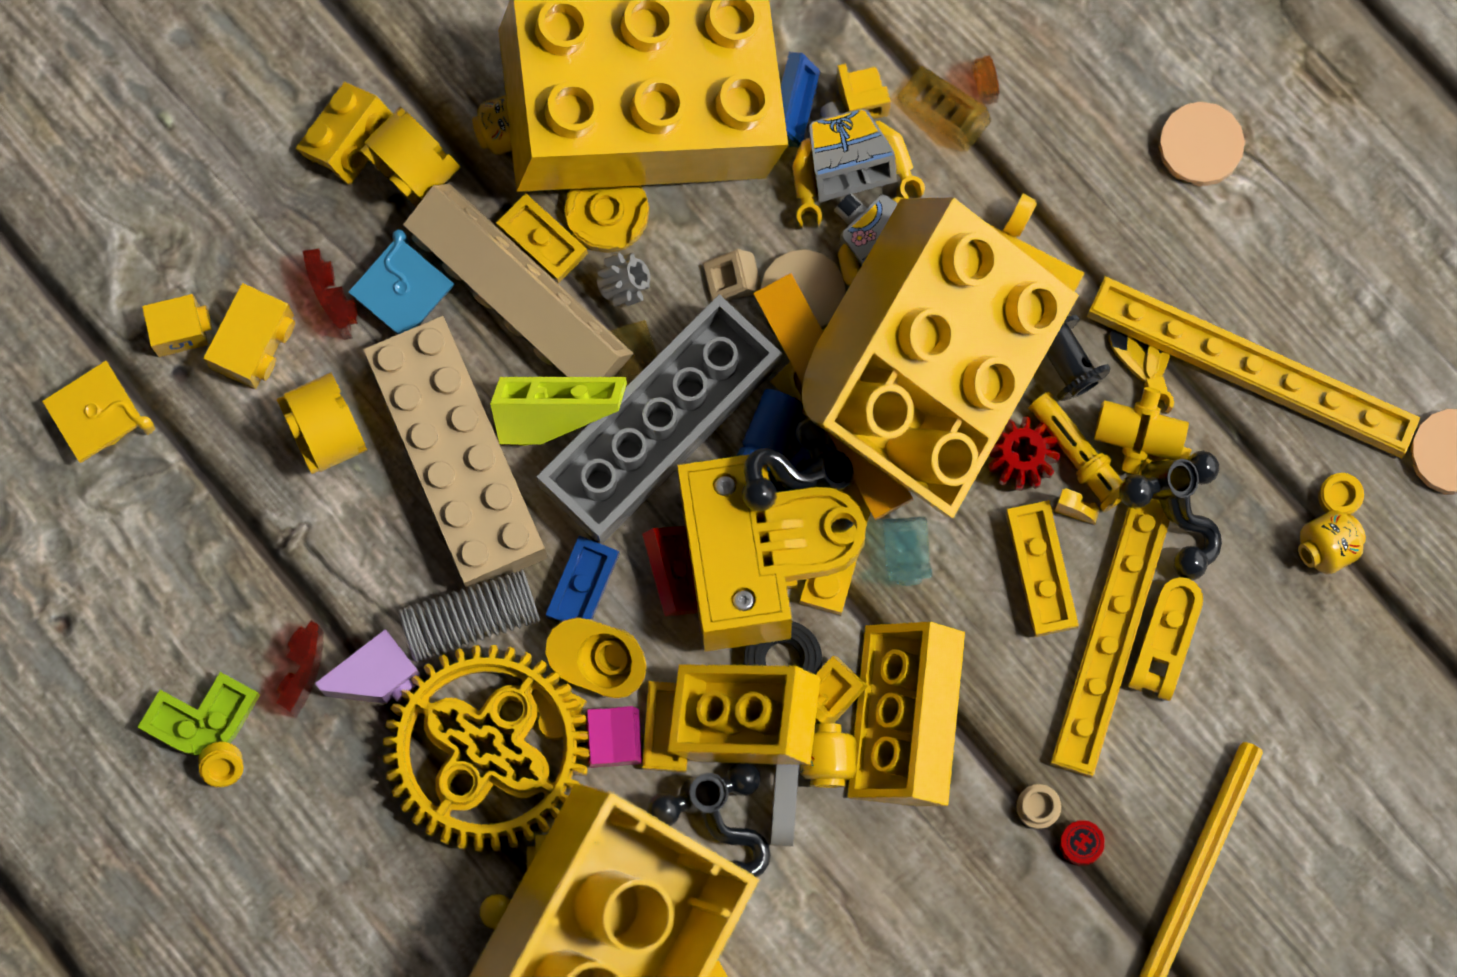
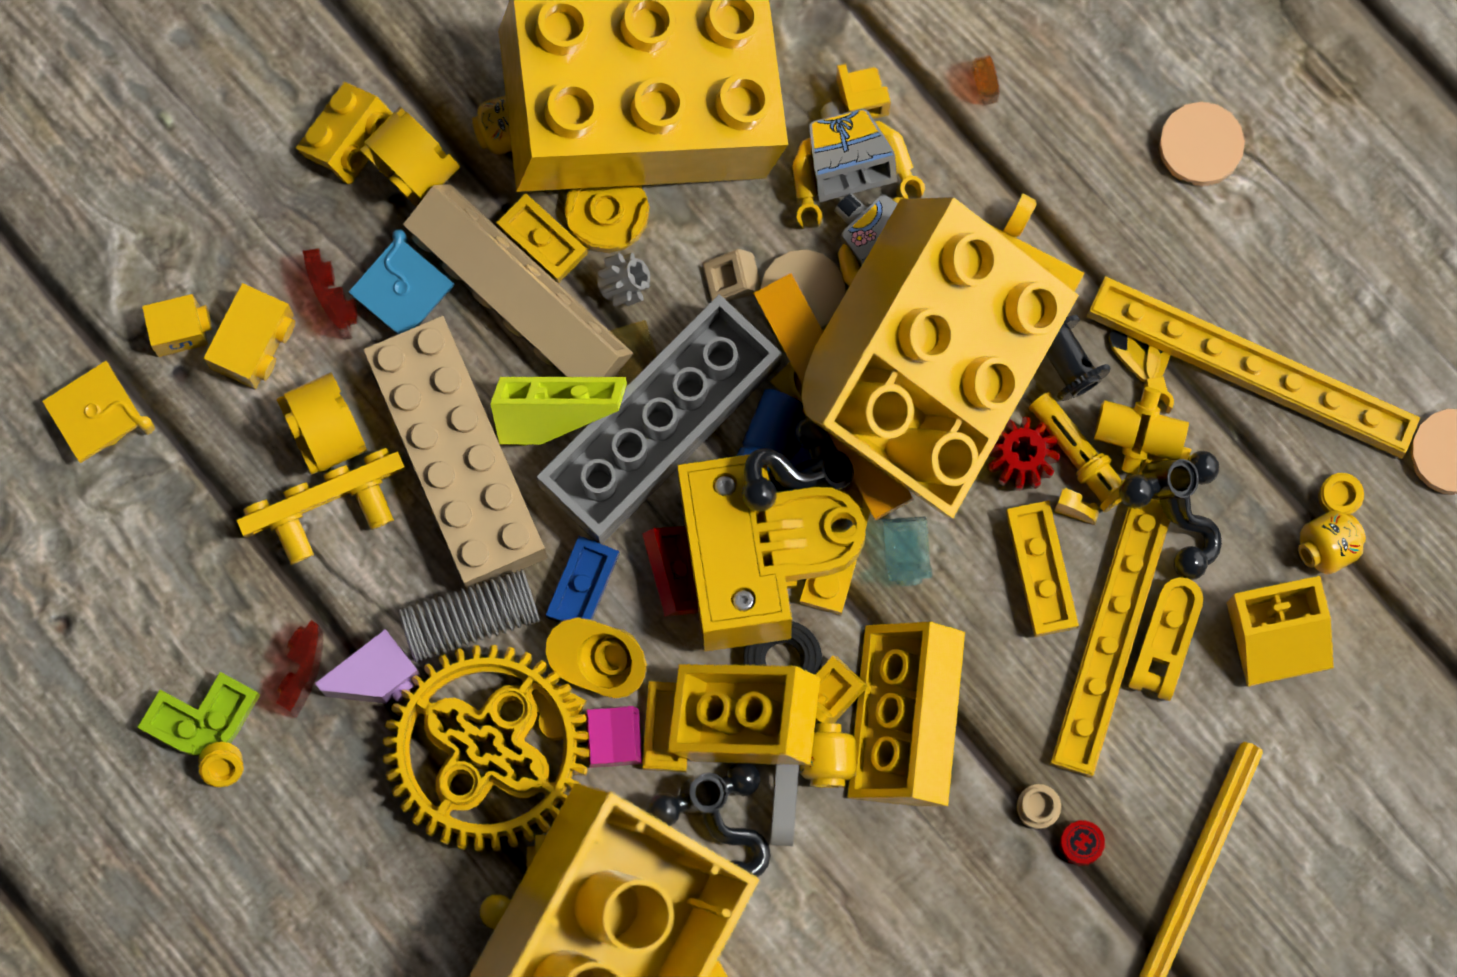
blue tile [781,52,820,147] -> none
clear yellow slope [896,65,991,151] -> none
none -> yellow plate [236,448,406,565]
none -> yellow slope [1226,576,1334,687]

